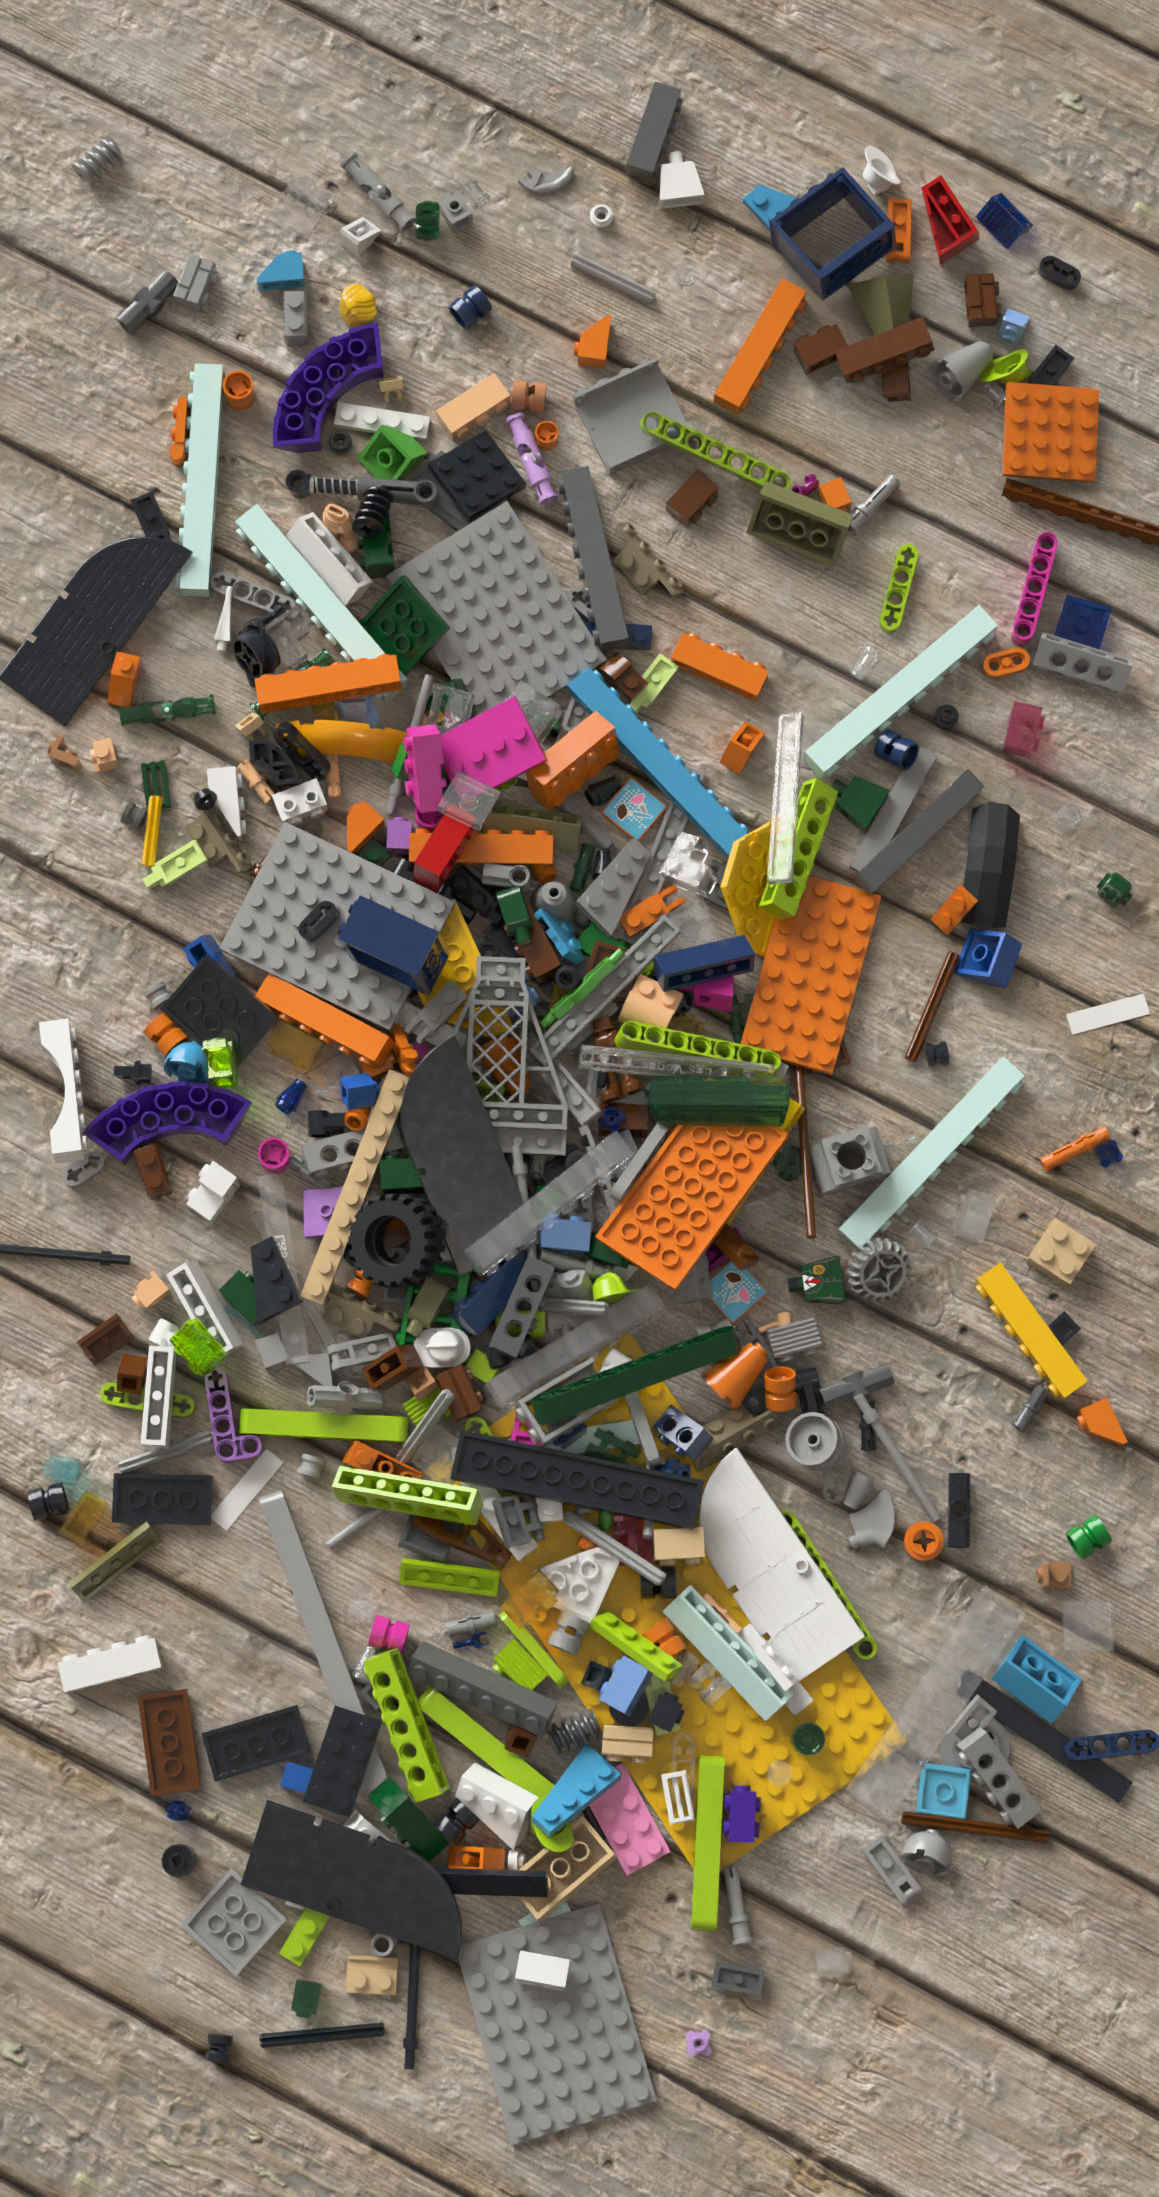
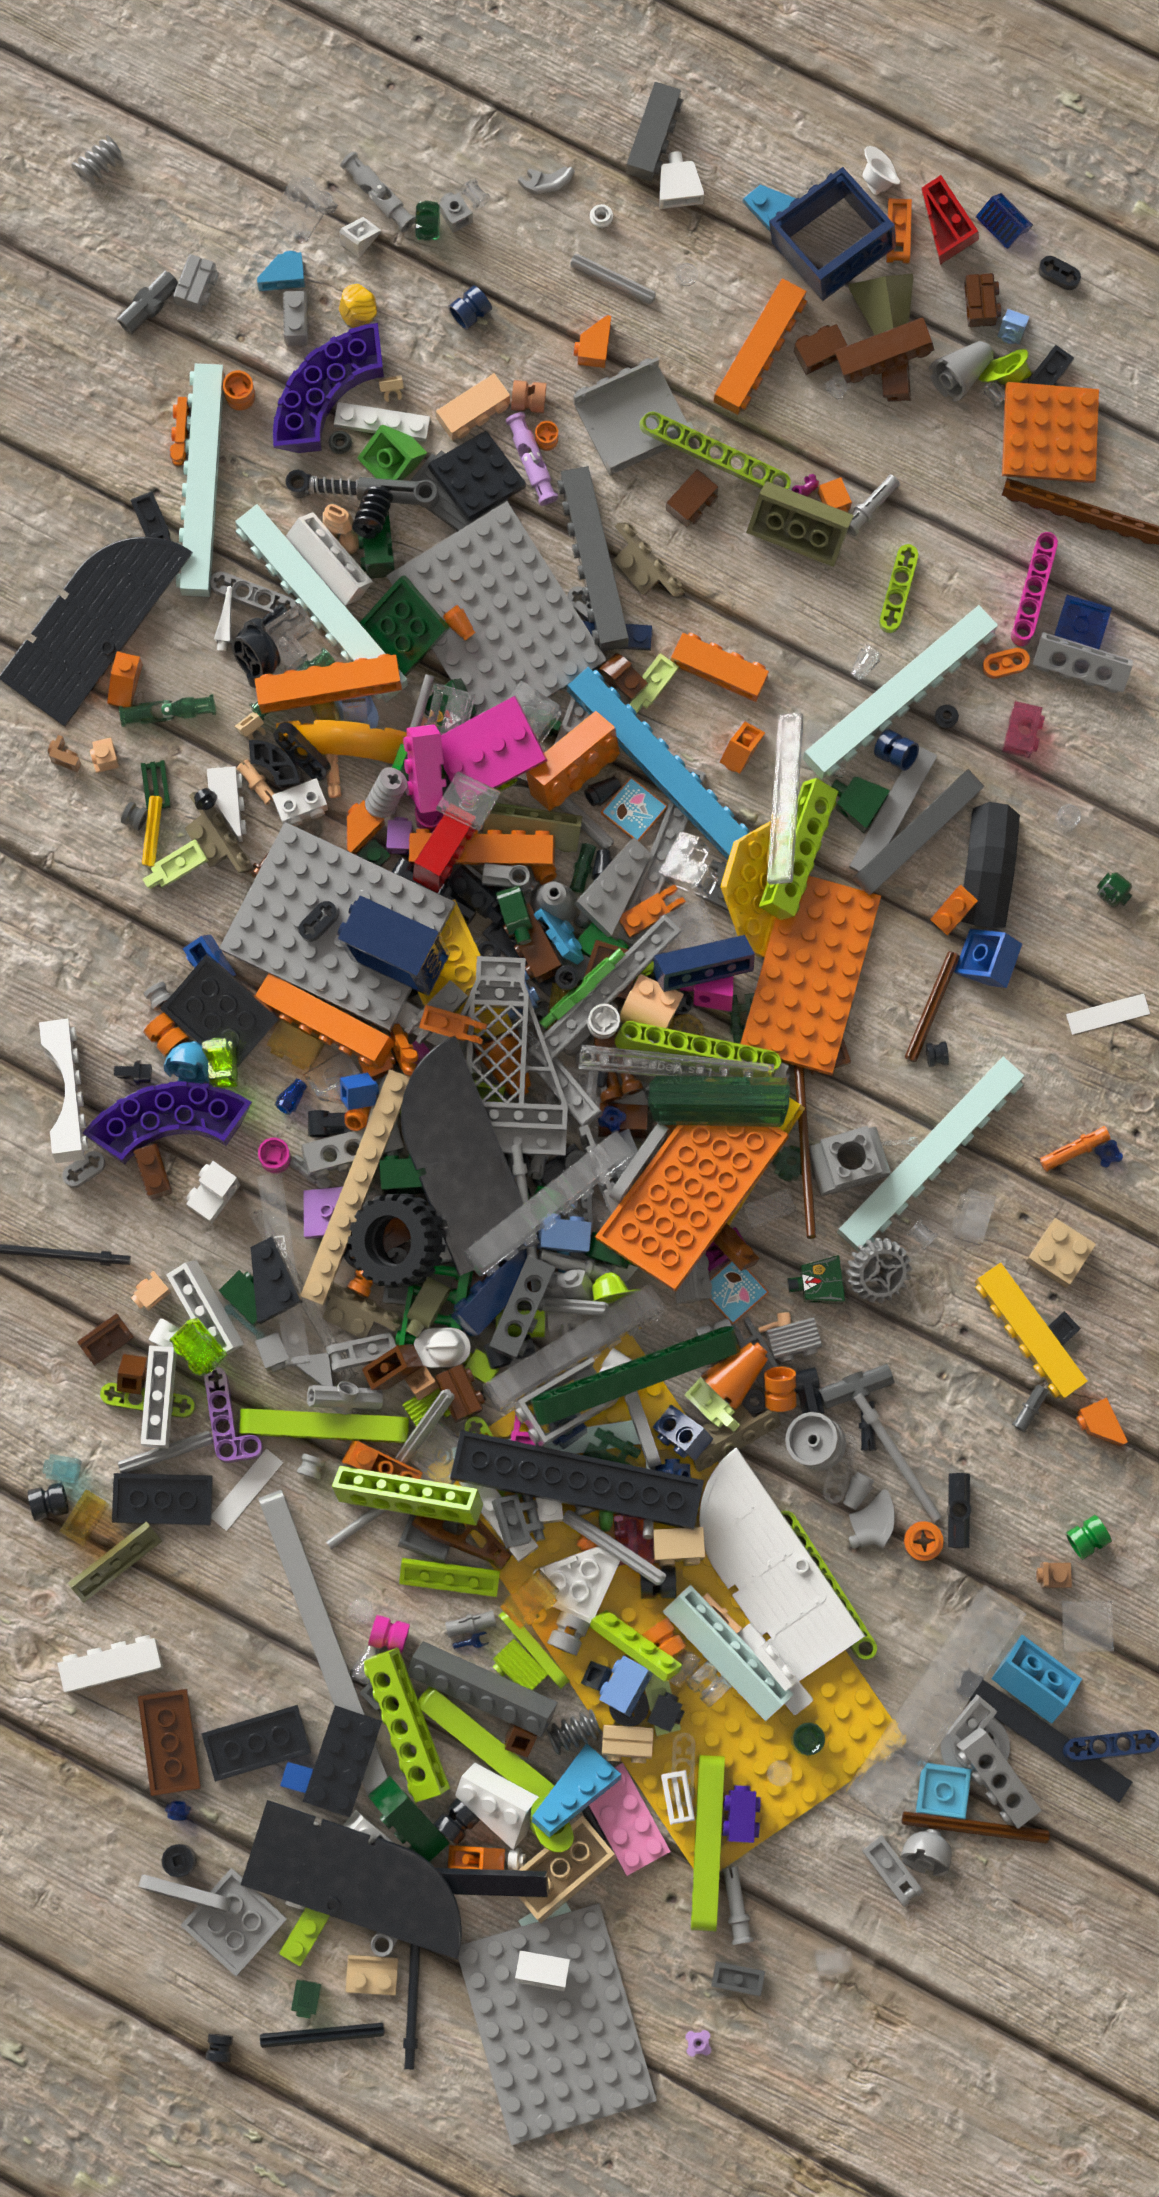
none -> light grey beam [138,1875,232,1912]
none -> light grey piece [365,767,407,818]
none -> orange hinge [419,1005,487,1045]
none -> orange cone [442,605,476,641]
none -> white wheel [587,1004,620,1039]
none -> yellowish green hinge [685,1377,740,1432]

